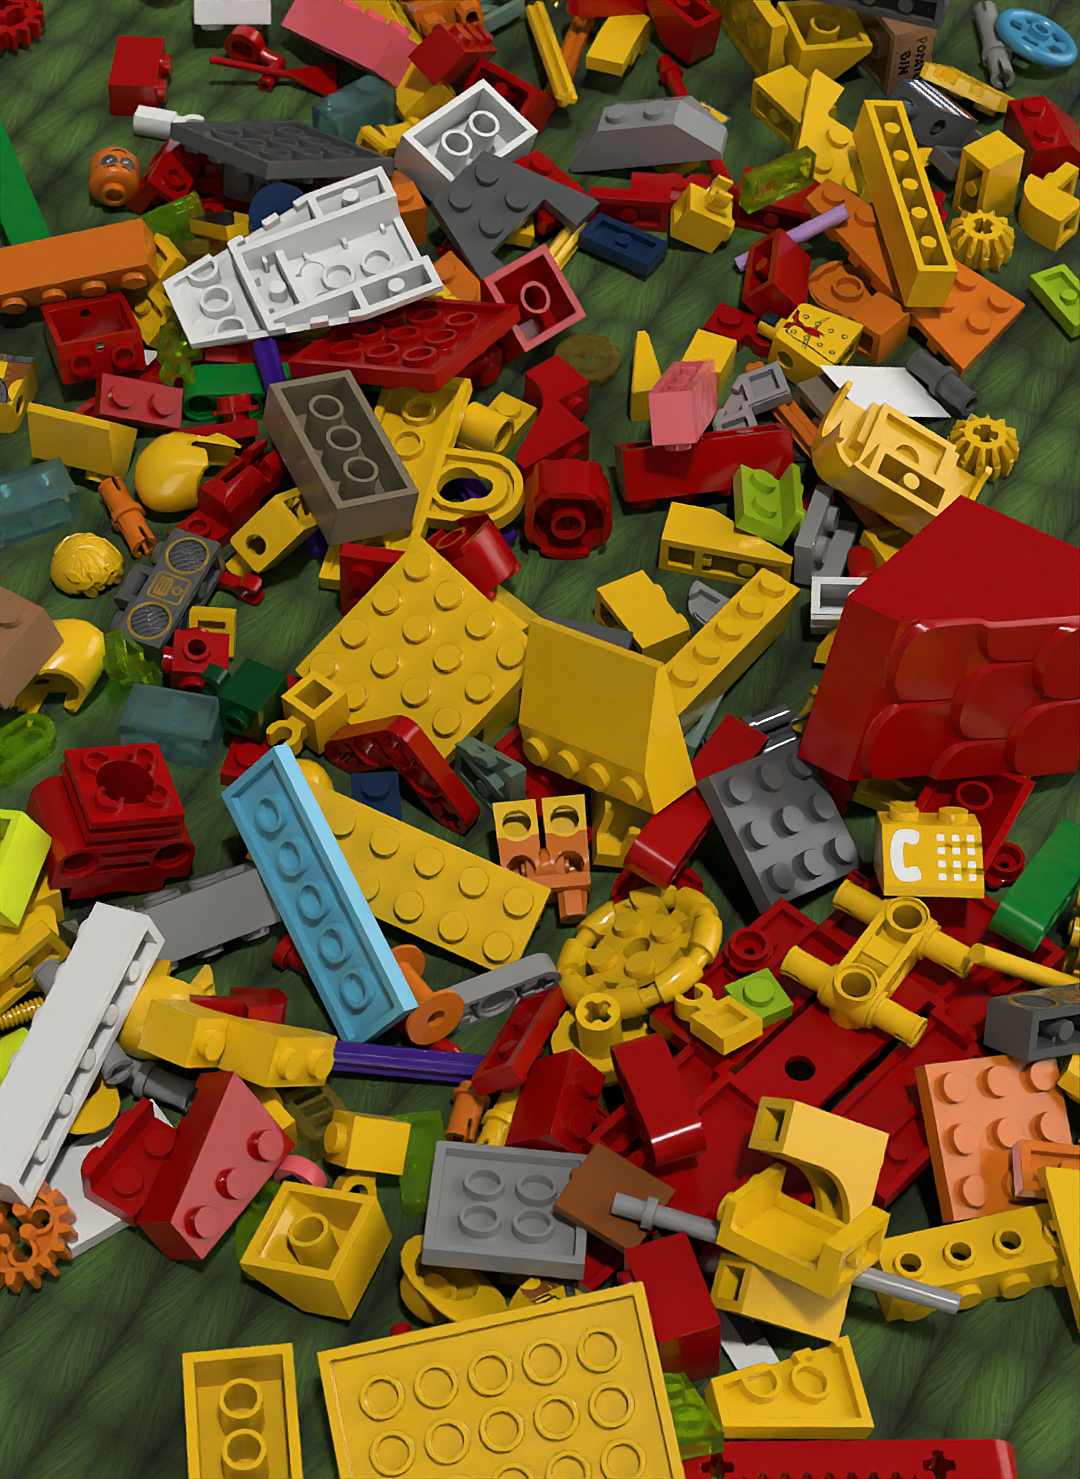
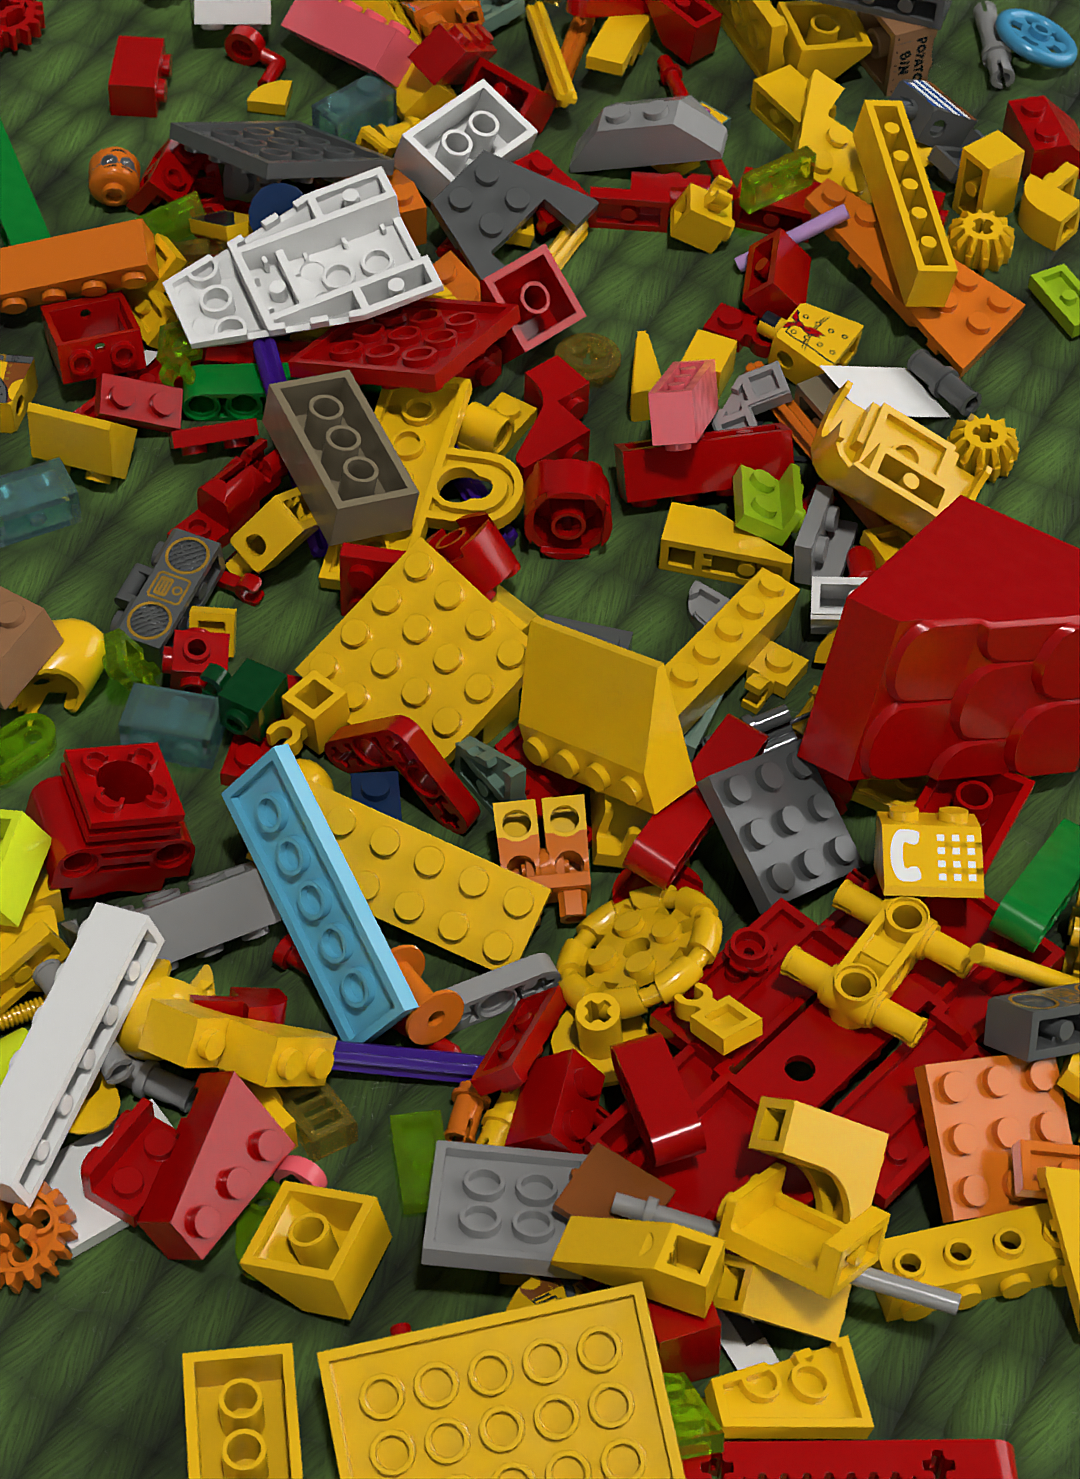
yellow hair [50,533,124,598] -> none
orange pin [98,476,158,558] -> none
white bar [133,105,204,140] -> none
yellow helmet [134,432,241,513] -> none
red piece [209,56,338,103] -> none
red plate [212,393,259,423] -> none
yellow brick [324,1109,411,1197] -> none
yellow piece [400,1235,507,1326] -> none
dark blue plate [578,212,668,277] -> none
yellow brick [594,570,691,665] -> none
lime plate [723,967,793,1028] -> none
orange tile [807,260,877,319] -> none
orange brick [848,291,911,366] -> none
yellow wing [919,62,1015,116] -> none
red plate [984,842,1025,888] -> none
none -> yellow tile [247,80,293,116]
none -> yellow slope [551,1216,725,1318]
none -> yellow plate [741,640,809,714]

